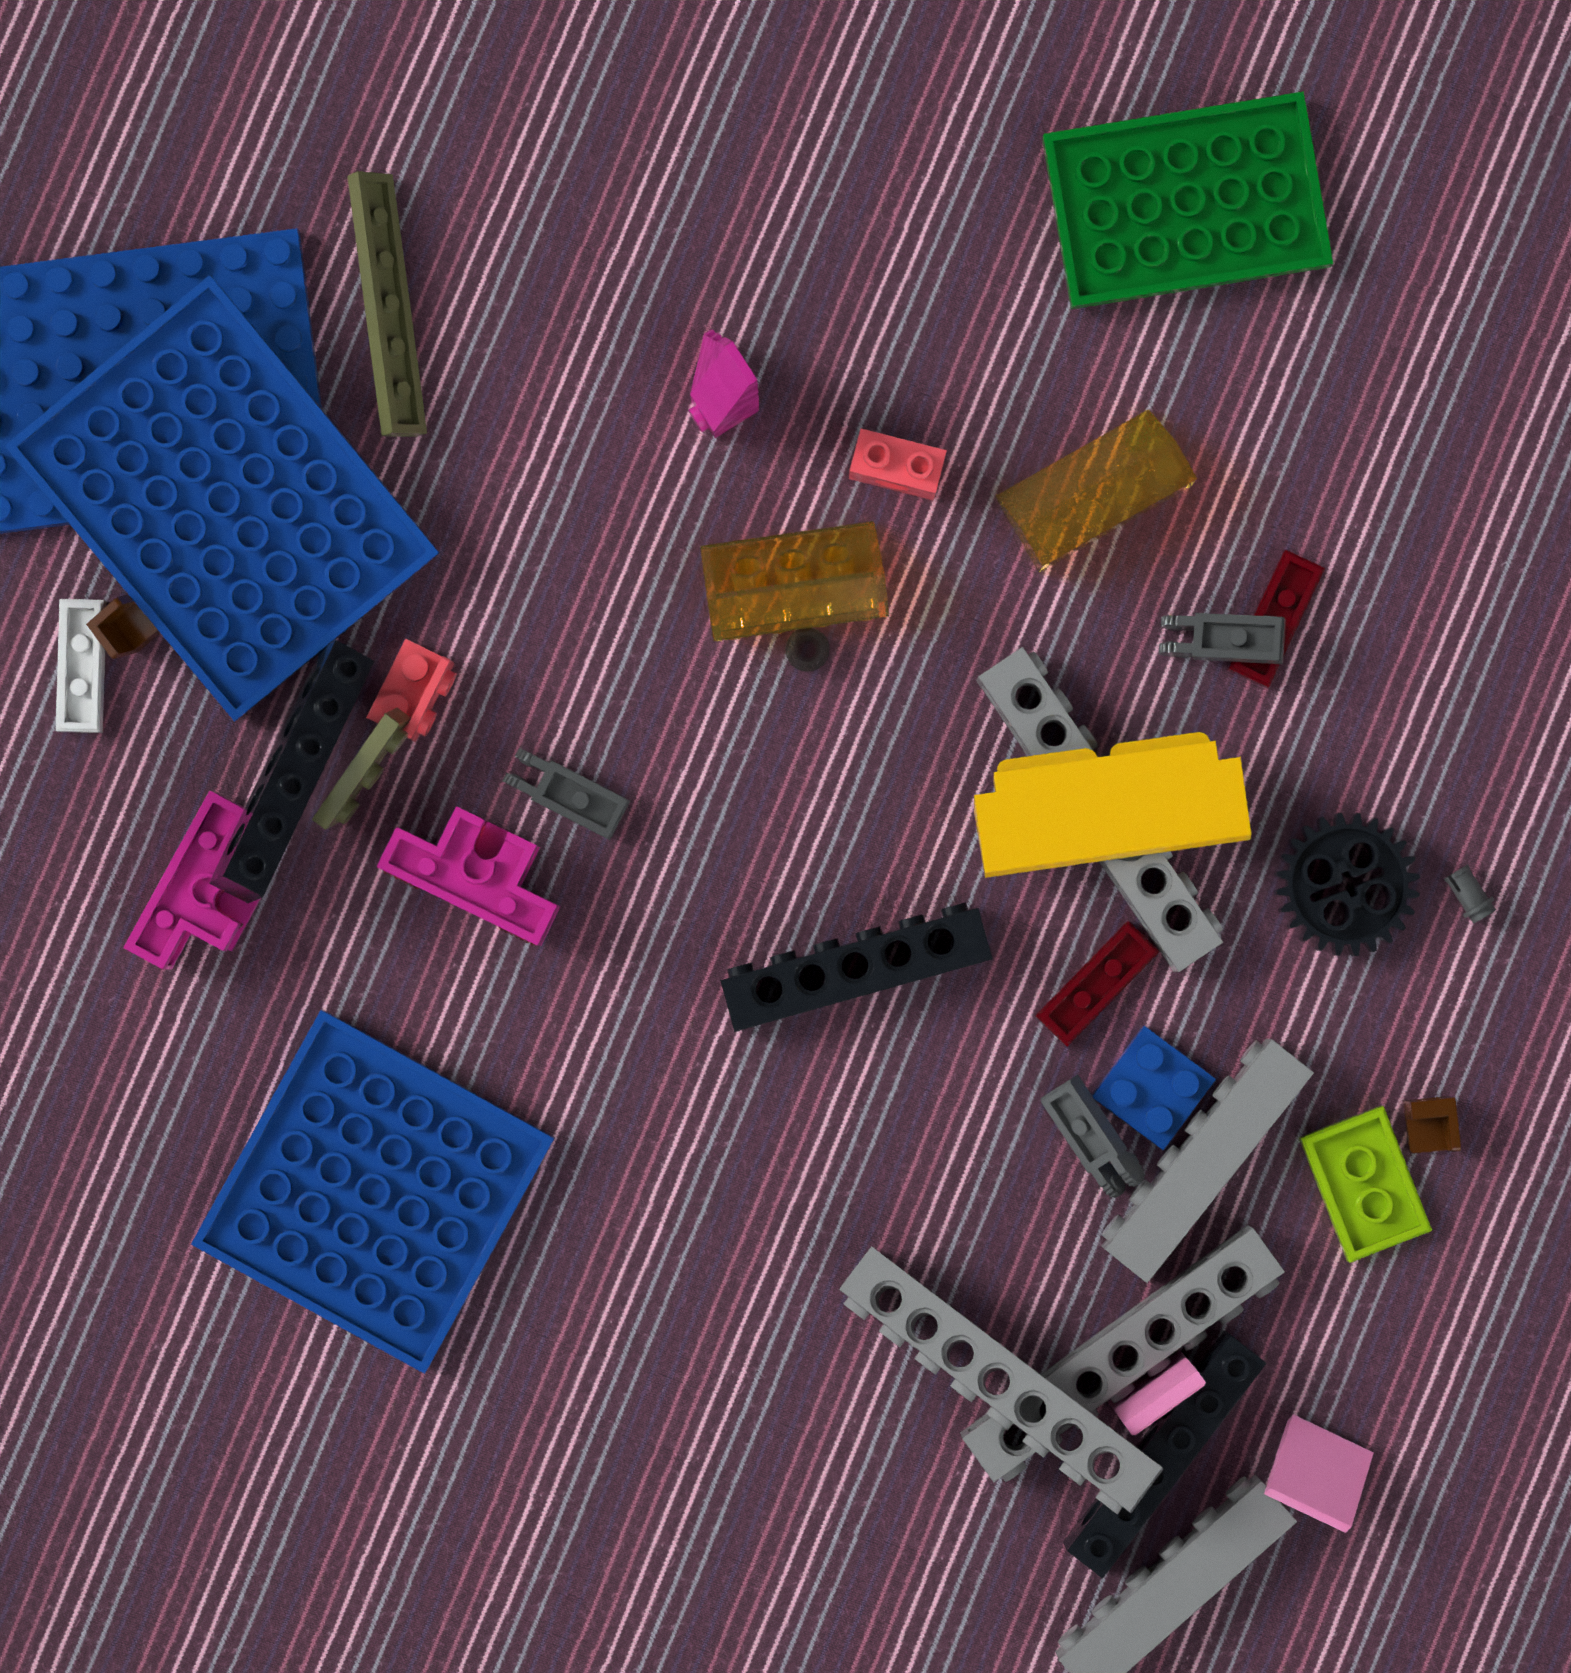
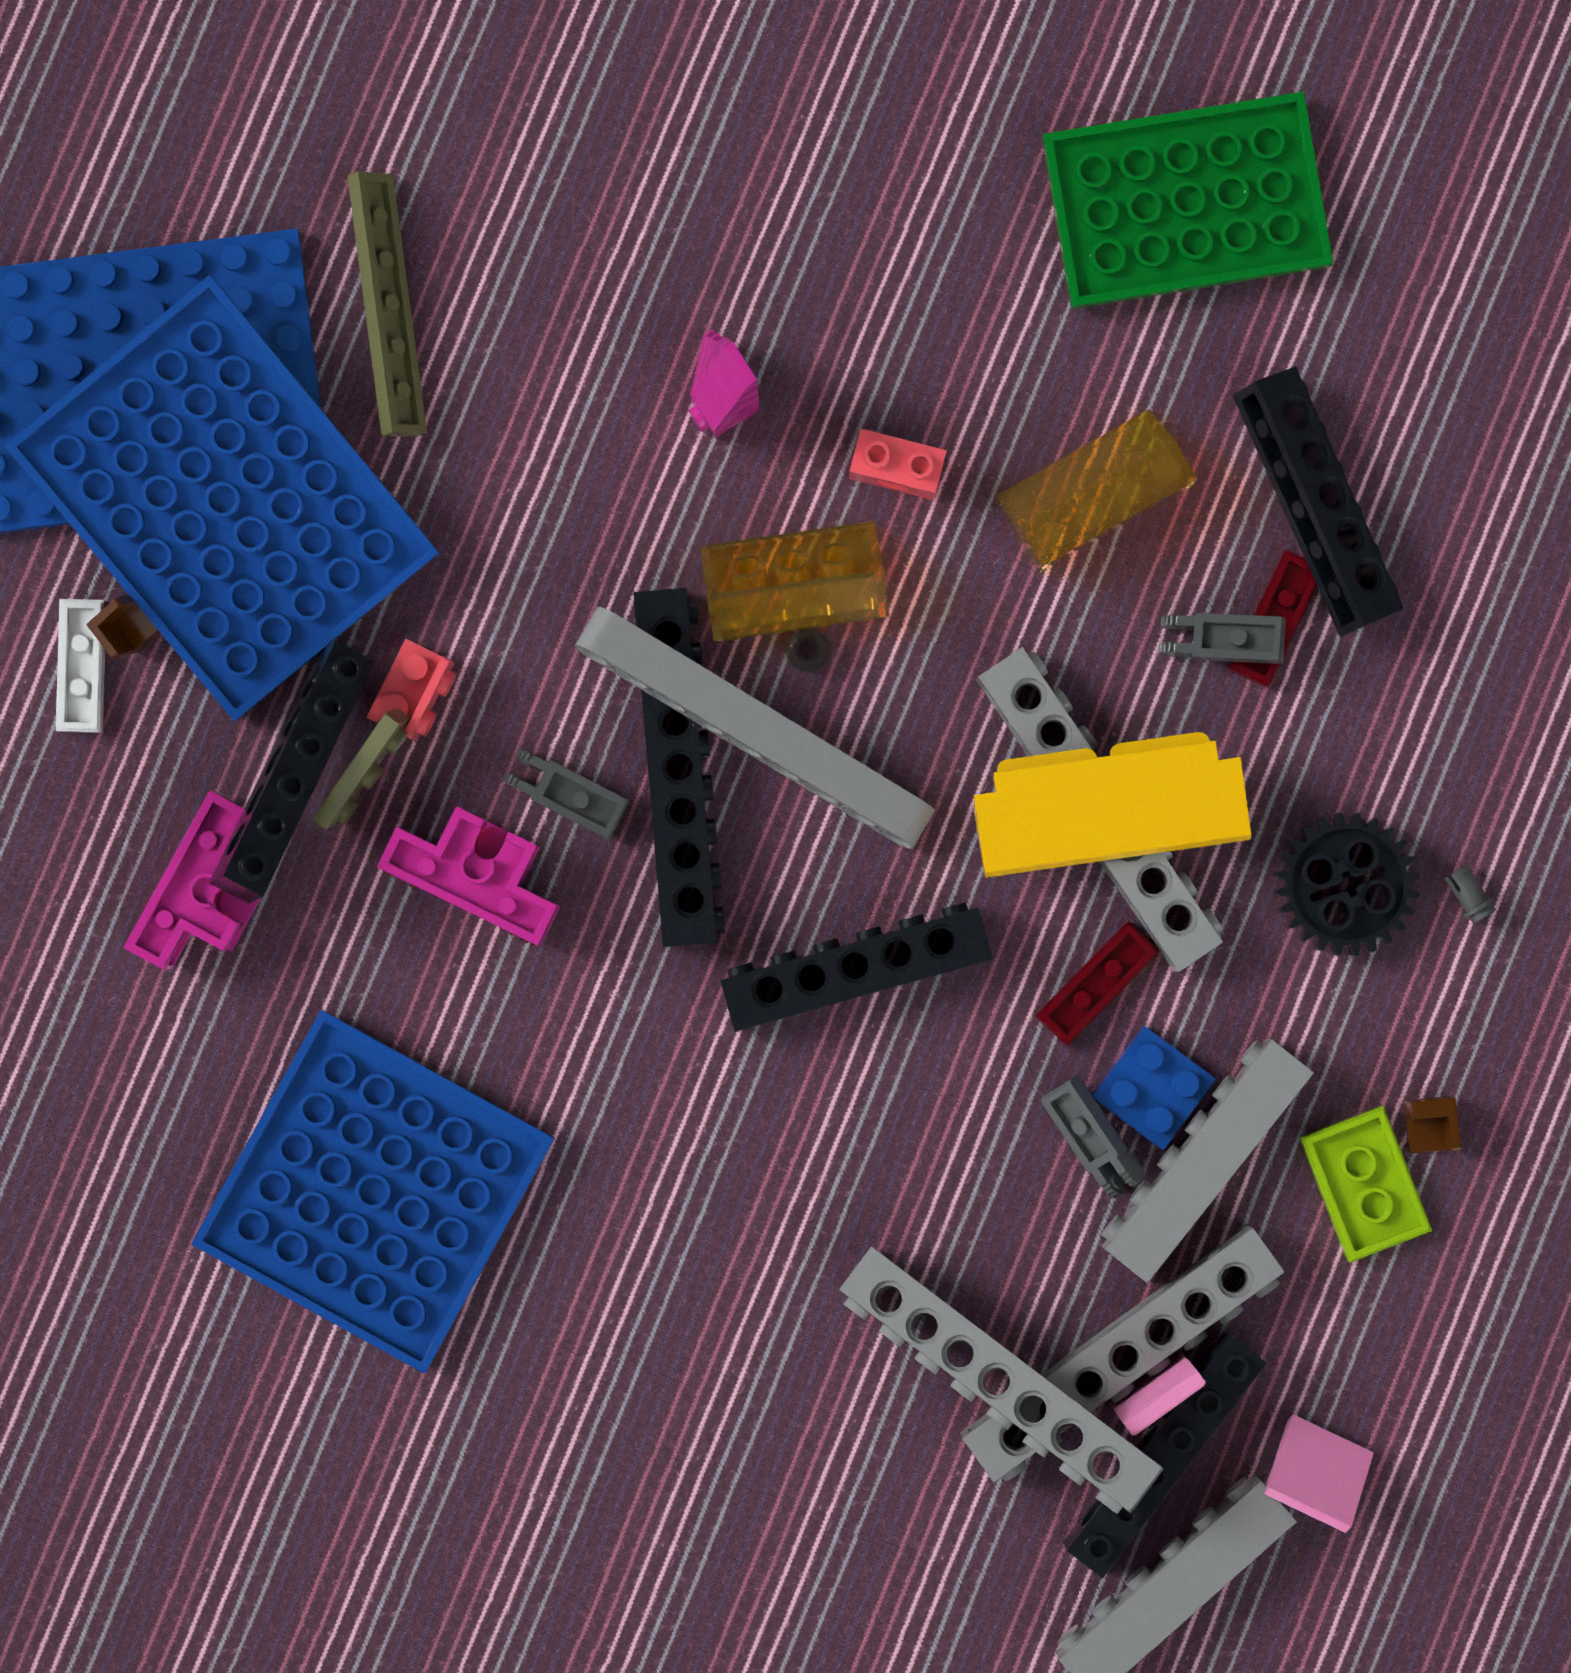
none -> light grey beam [575,607,935,850]
none -> black brick [633,588,725,947]
none -> black brick [1233,366,1404,637]

